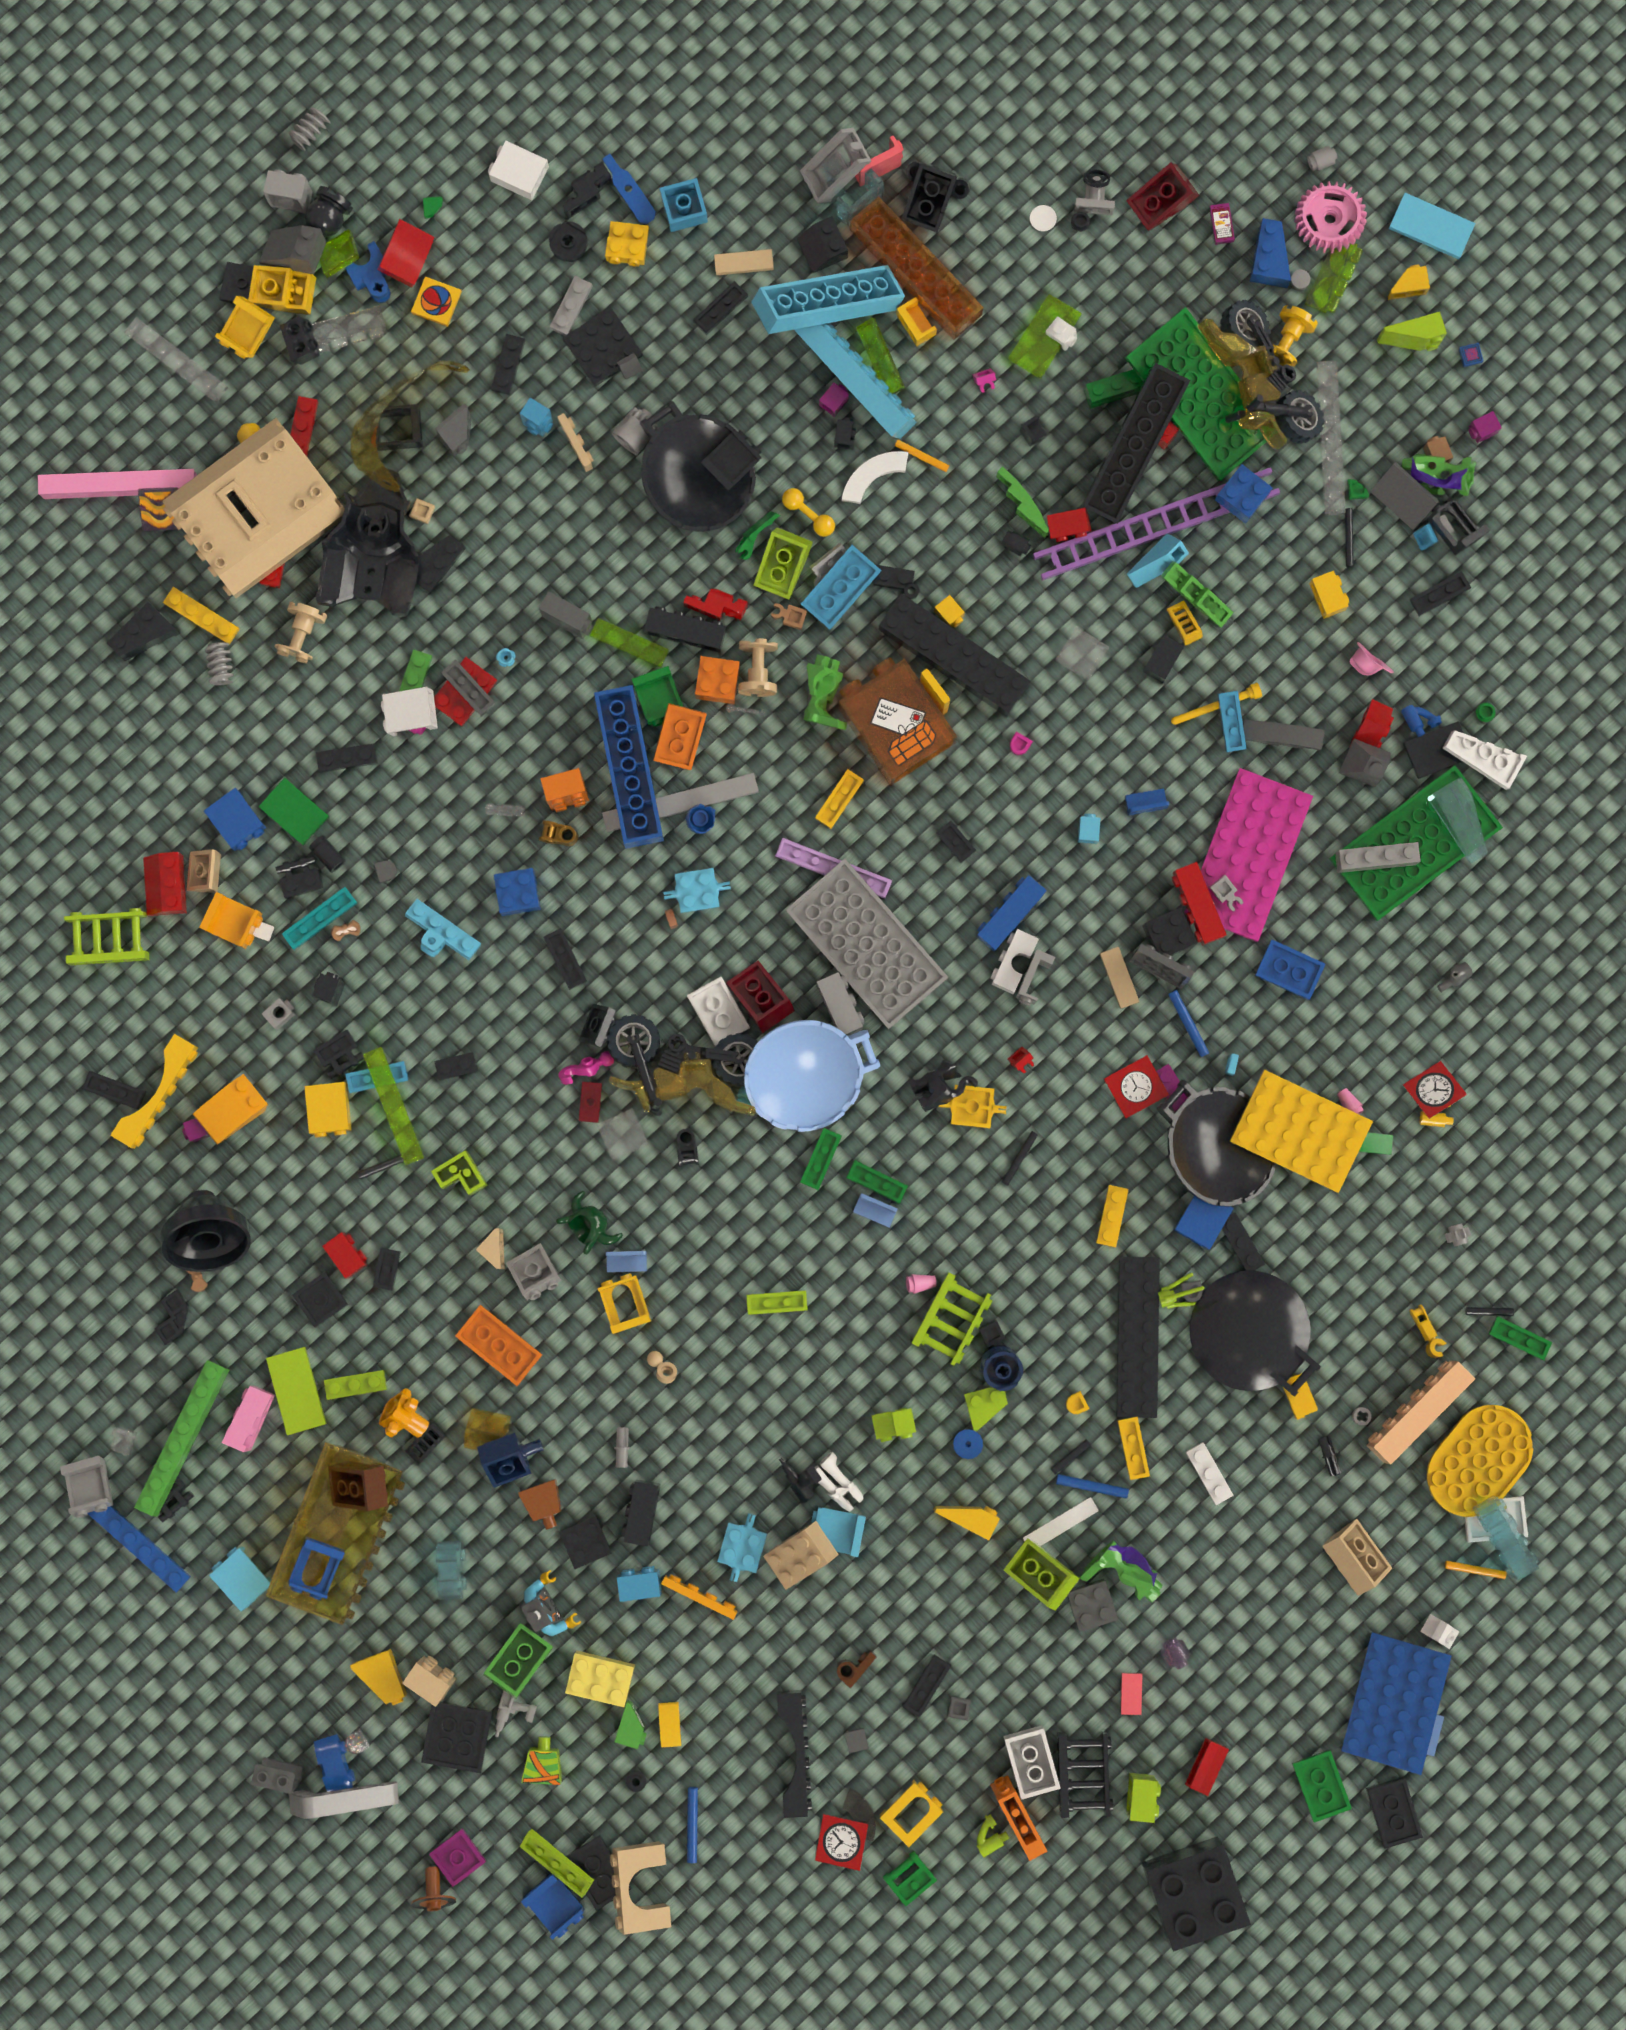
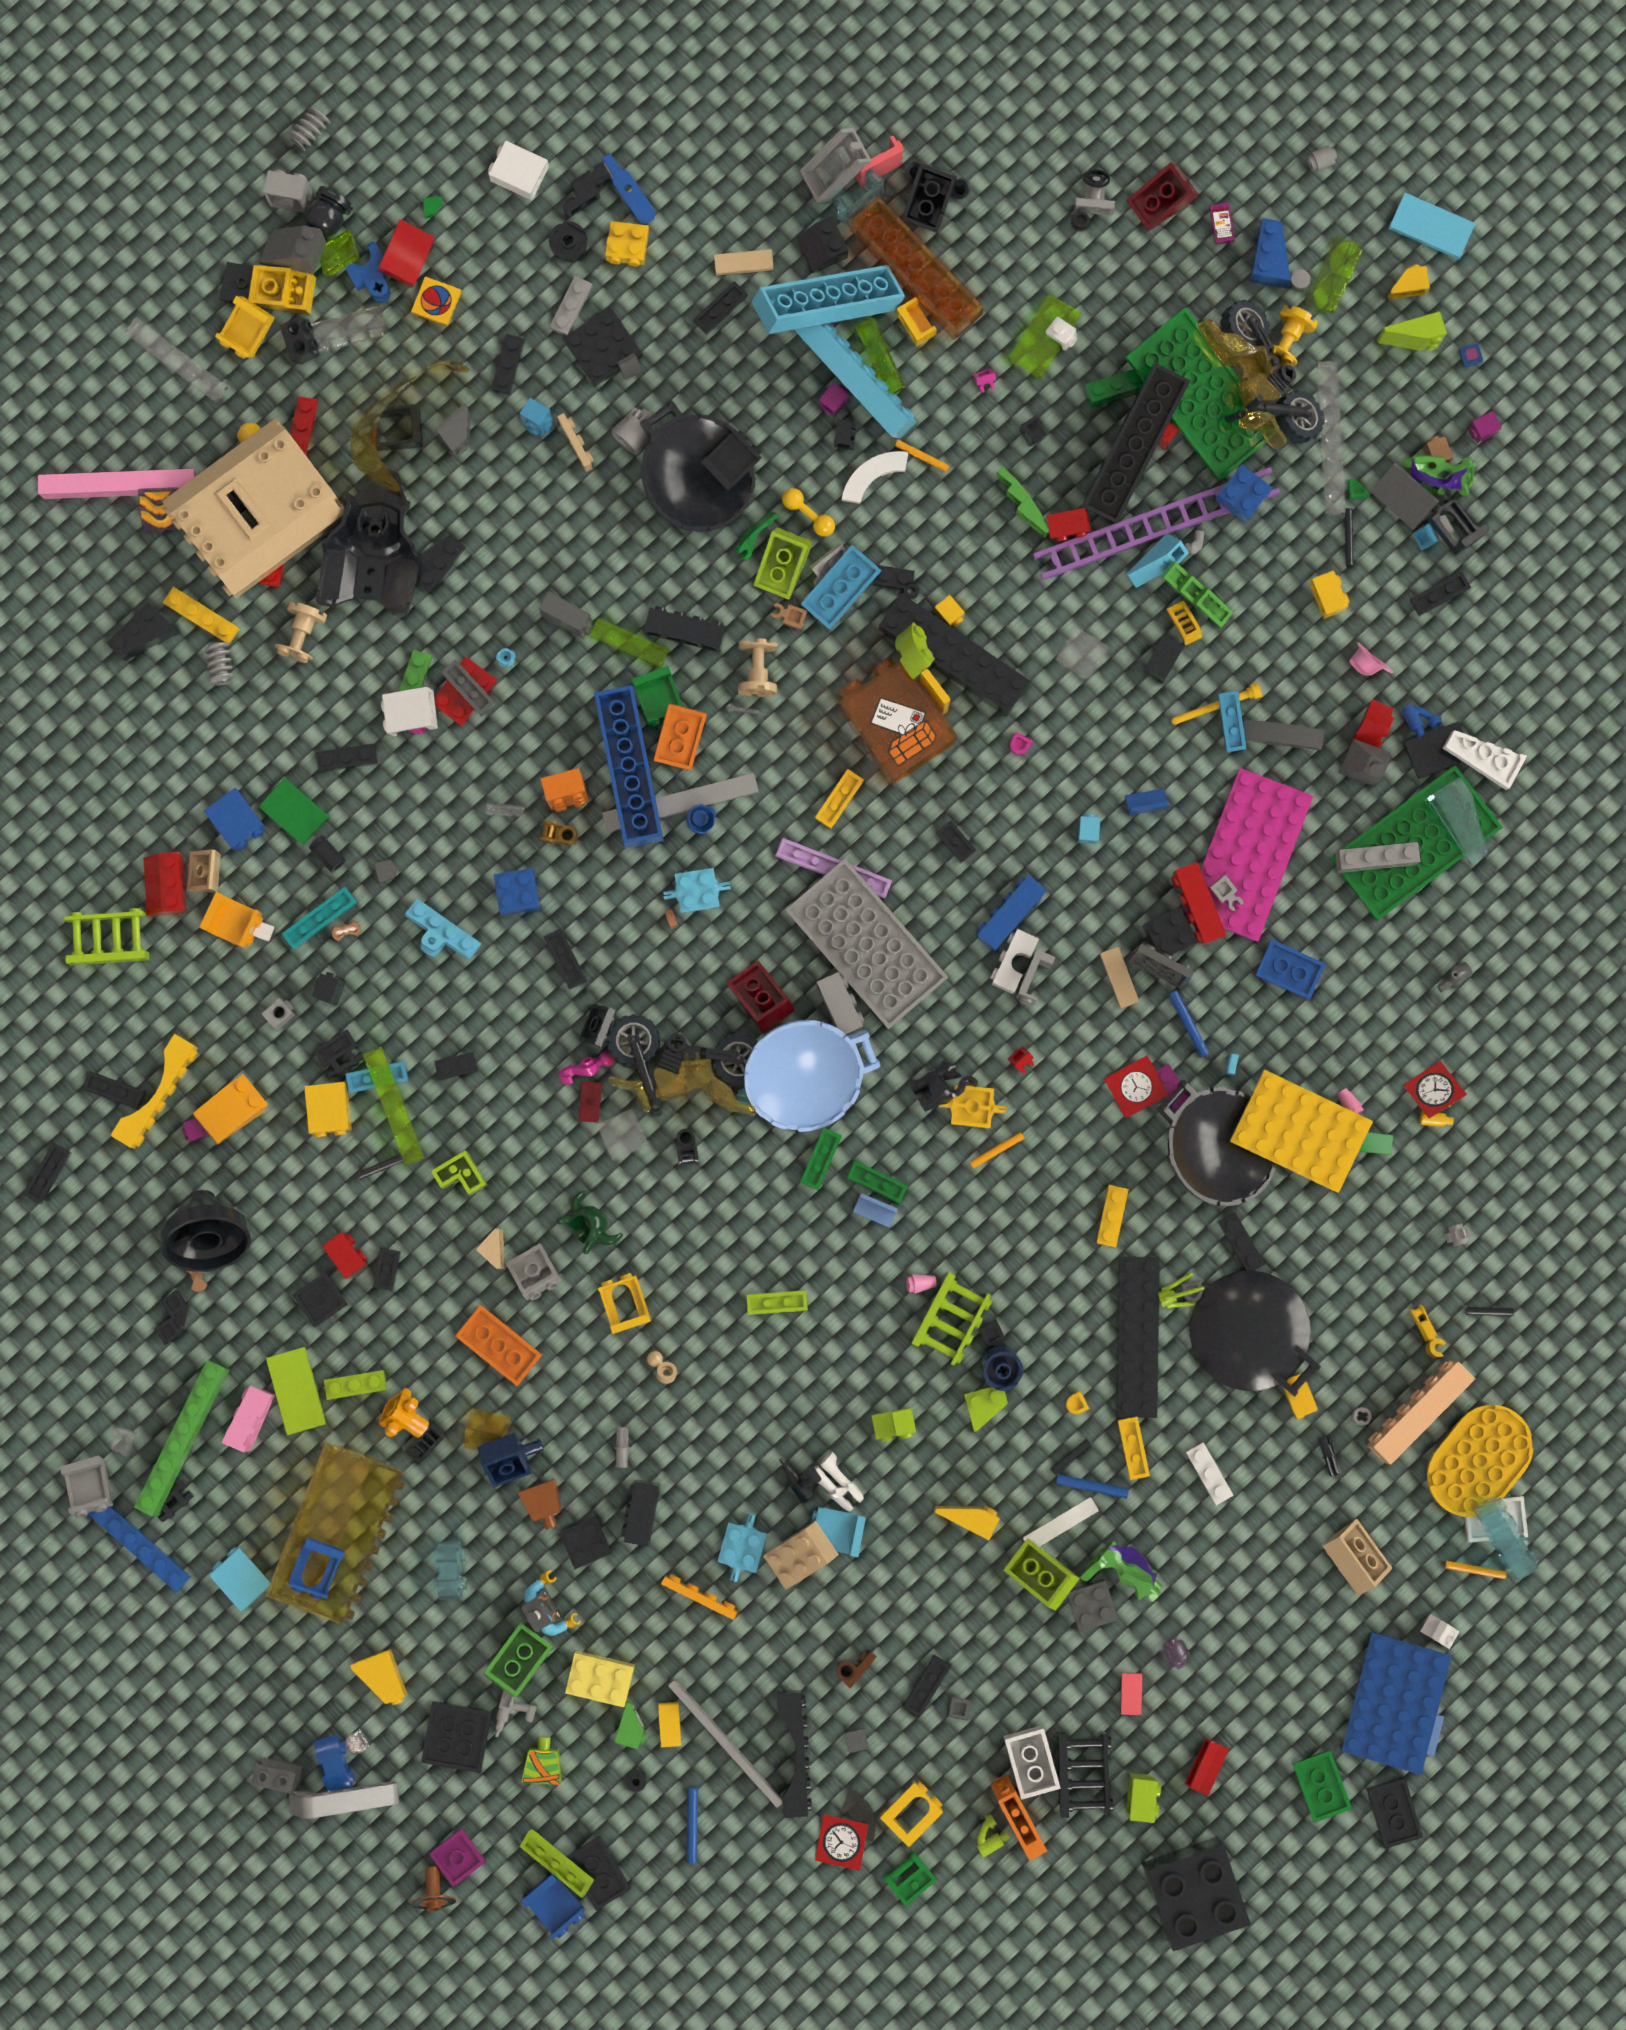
black plate [275,856,323,899] -> none
reddish brown brick [328,1461,388,1511] -> none
tan brick [402,1656,457,1707] -> none
tan tile [409,498,435,524] -> none
medium blue panel [606,1251,647,1272] -> none
tan arch [610,1841,671,1935] -> none
dark azure brick [617,1566,662,1602] -> none
dark azure brick [660,178,708,232] -> none
red plate [683,589,748,621] -> none
white tile [687,977,750,1046] -> none
orange brick [695,656,740,704] -> none
bright green hips [803,654,847,730] -> none
blue piece [953,1429,983,1459] -> none
black brick [1001,530,1031,557] -> none
black bar [1001,1131,1038,1186] -> none
white sticker [1030,205,1057,231] -> none
blue panel [1173,1196,1234,1250] -> none
bright pink gear [1294,181,1367,253] -> none
green plate [1475,703,1496,722] -> none
green plate [1488,1316,1553,1360] -> none
none -> black plate [23,1143,72,1204]
none -> light grey tile [668,1679,783,1808]
none -> lime brick [895,622,935,679]
none -> light orange bar [970,1132,1025,1169]
none -> light grey arm [1185,530,1205,555]

